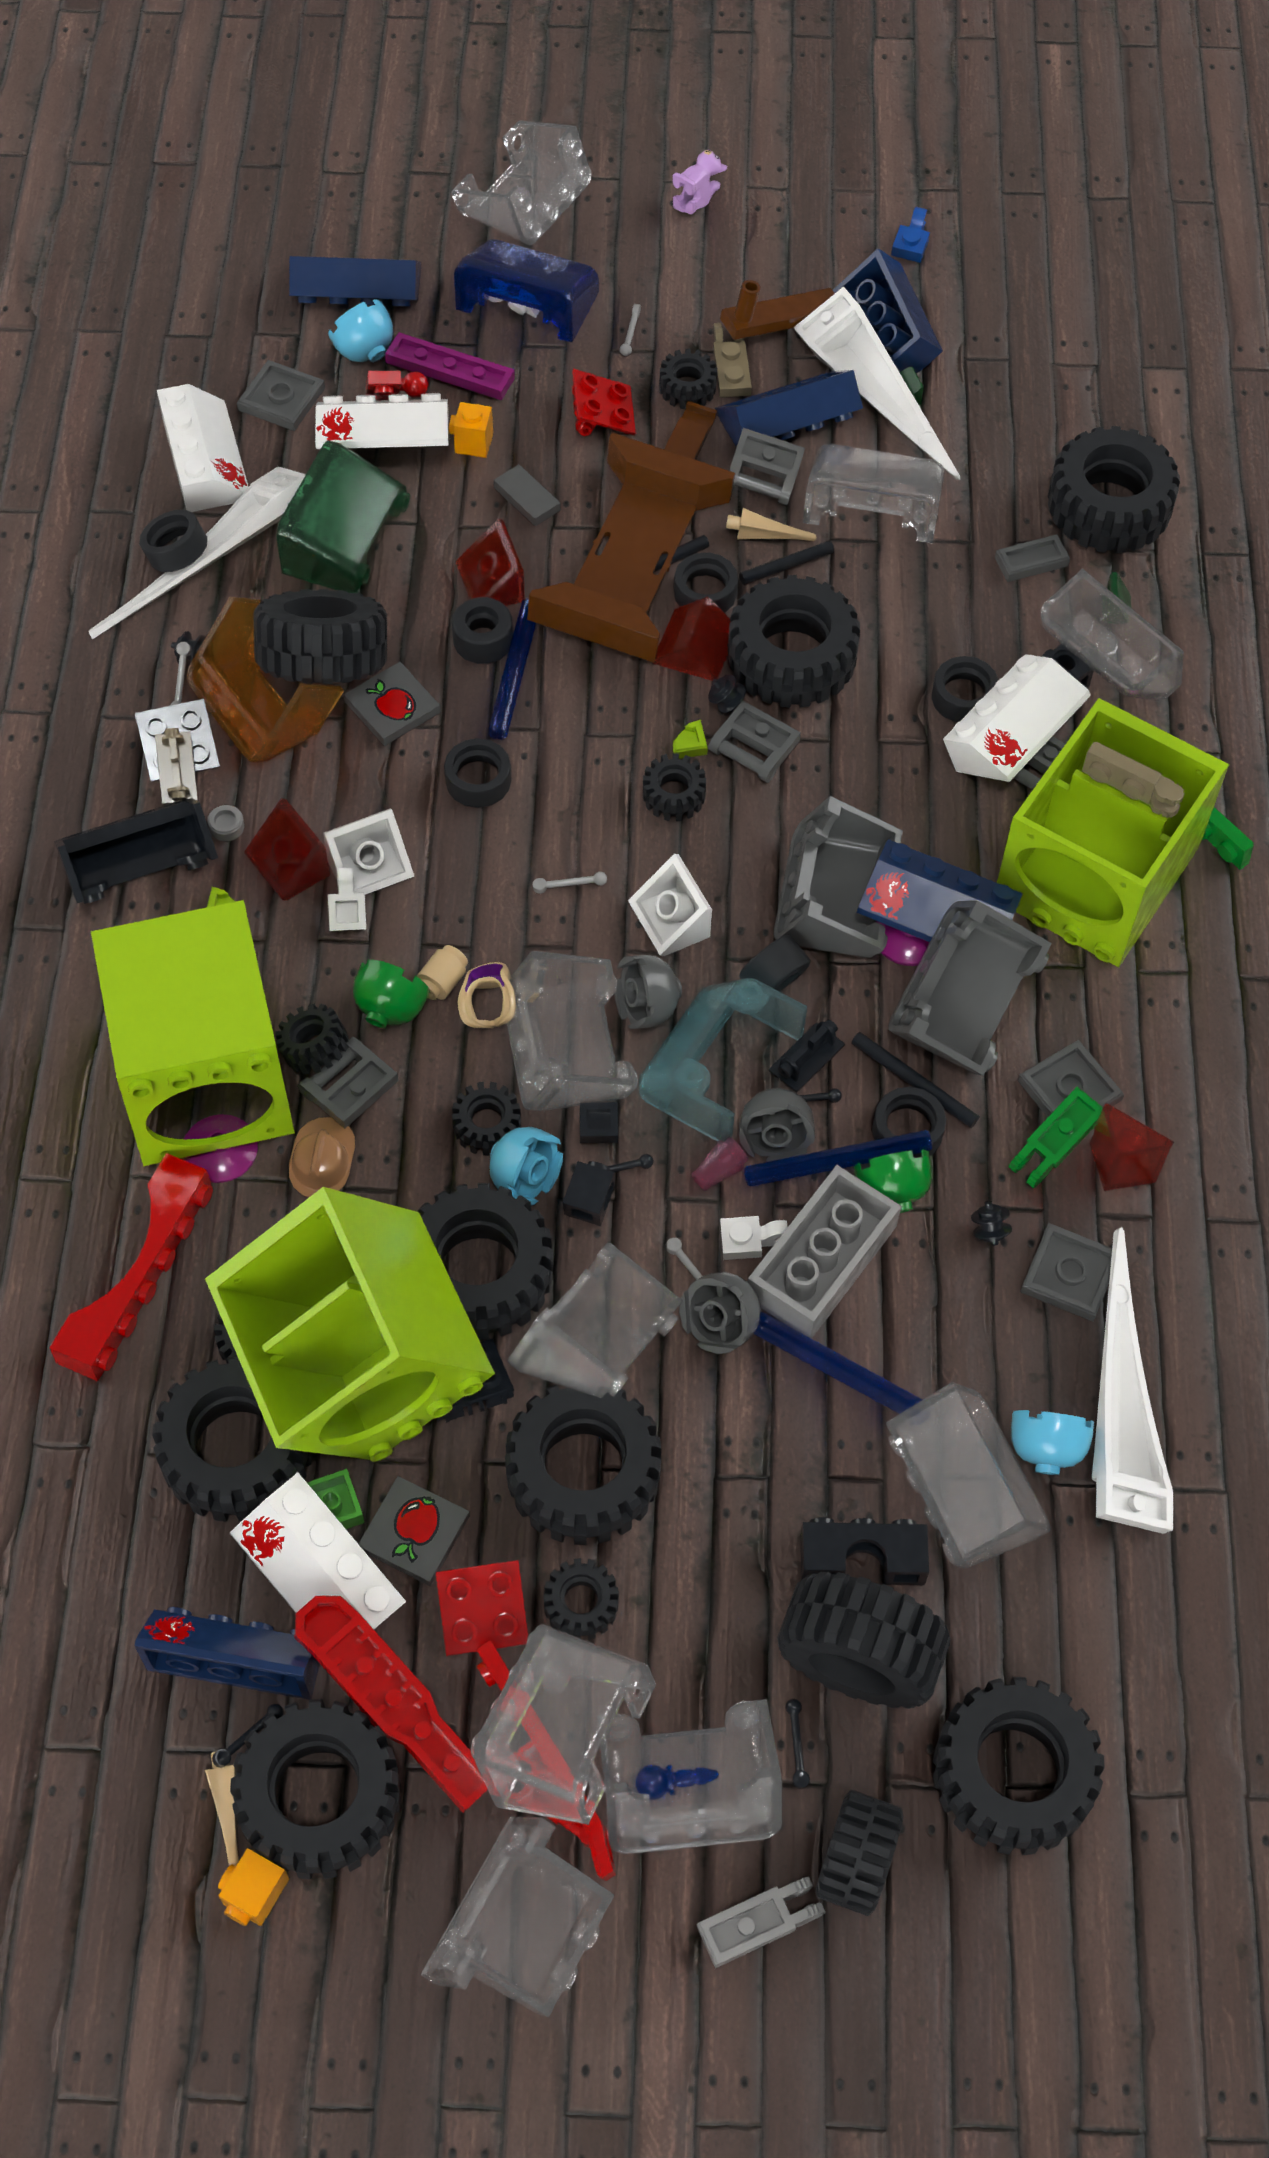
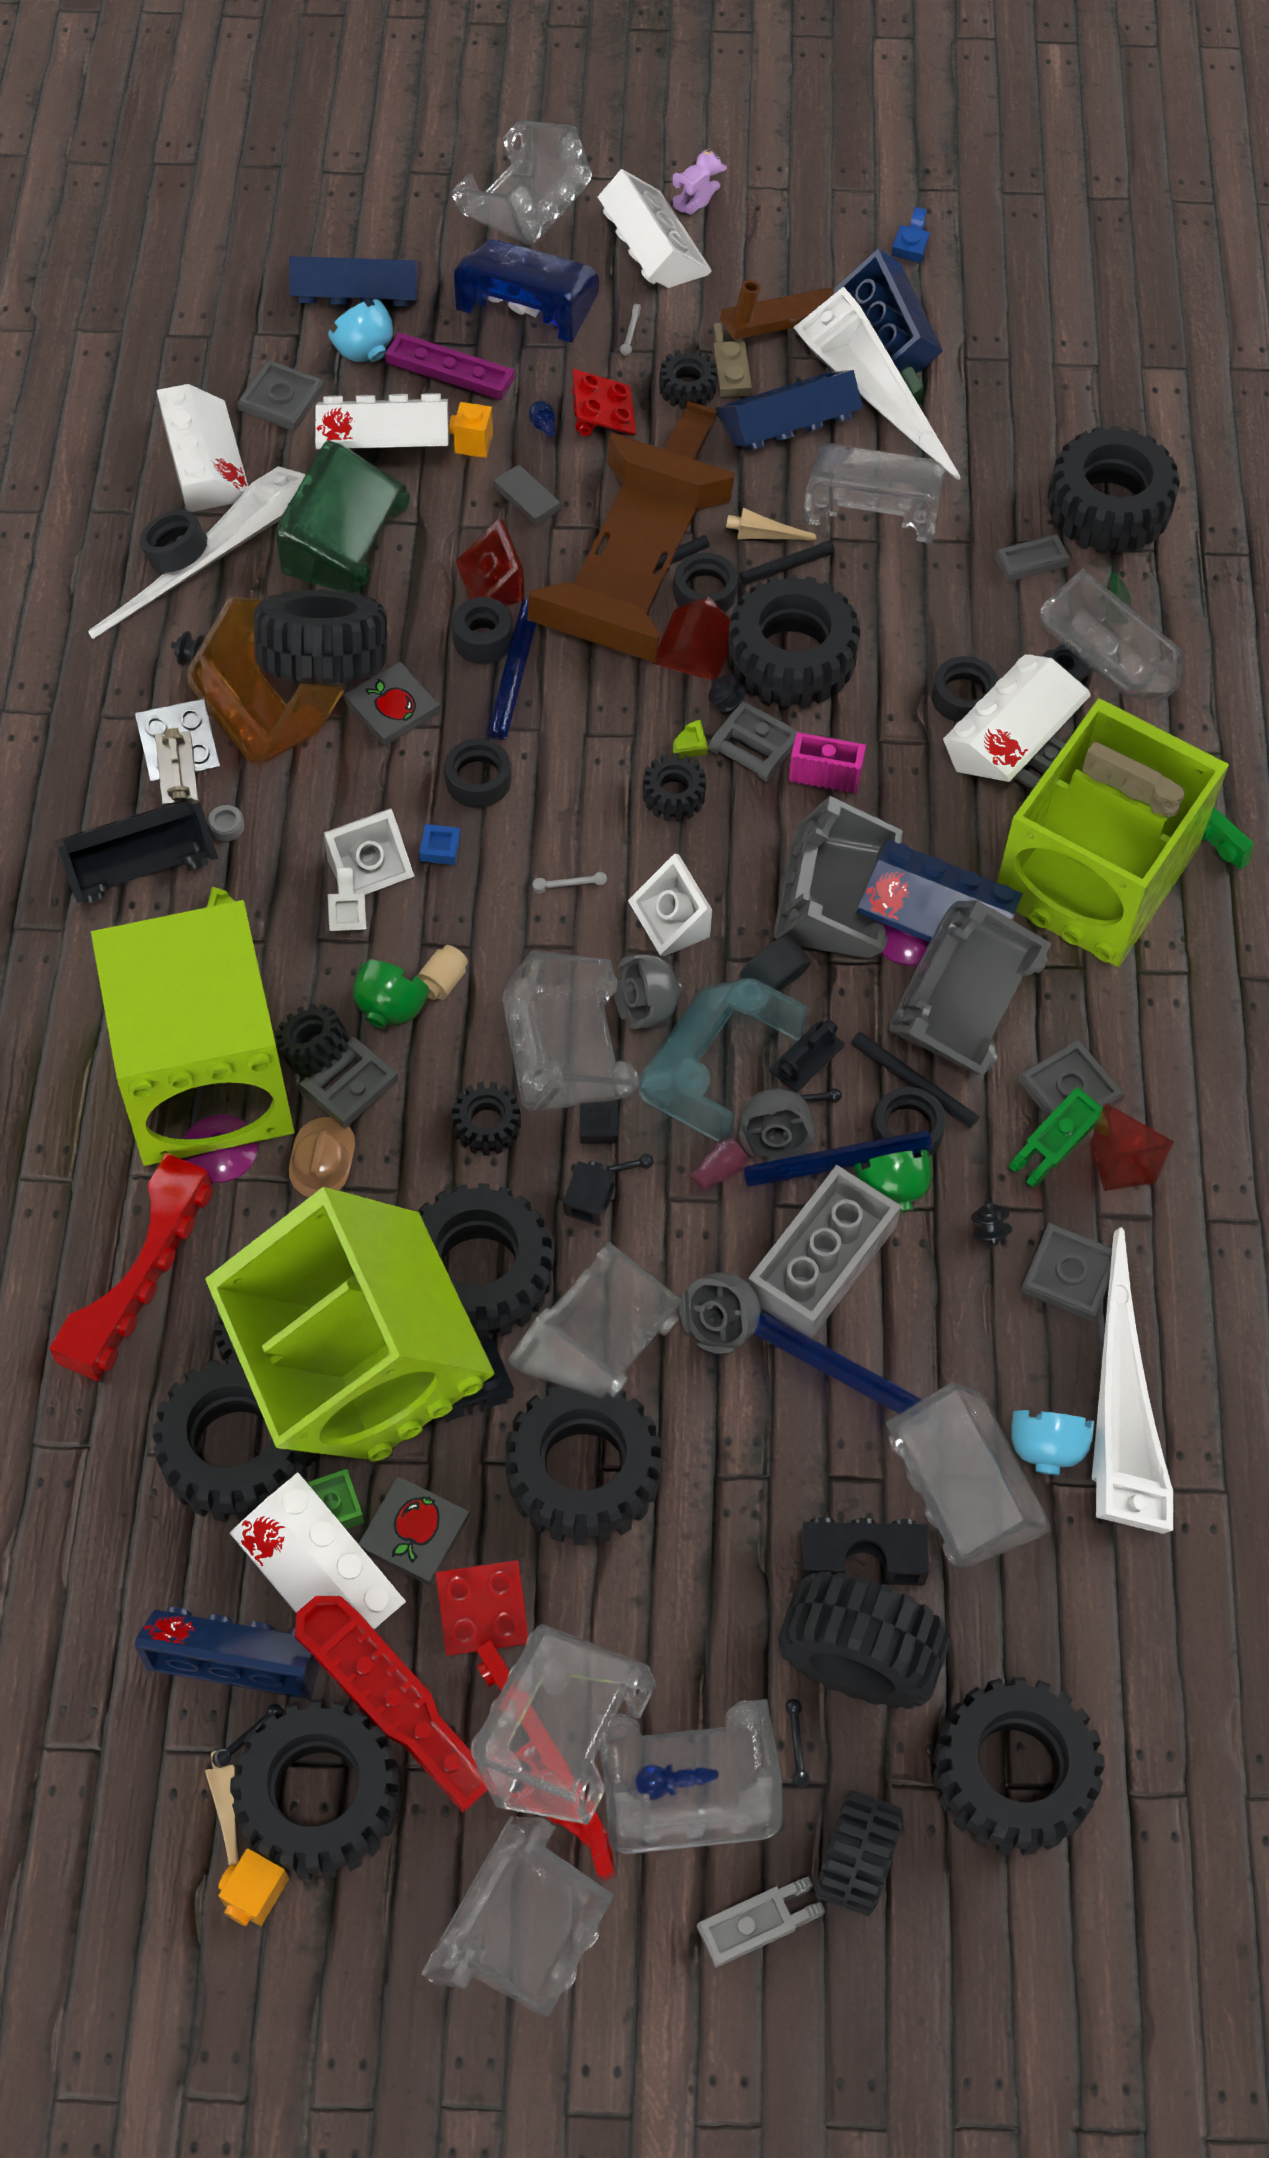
light grey hinge [170,642,192,706] -> none
clear red slope [244,798,330,900] -> none
red plate [366,371,428,401] -> none
tan piece [458,962,516,1028] -> none
medium azure cylinder [490,1127,563,1205] -> none
black tyre [543,1558,619,1641] -> none
light grey hinge [666,1238,703,1280] -> none
white plate [720,1216,788,1260] -> none
dark grey plate [729,428,805,506] -> none
none -> blue plate [419,824,461,865]
none -> clear blue bar [528,400,556,437]
none -> white slope [598,169,712,288]
none -> dark pink brick [789,732,866,795]

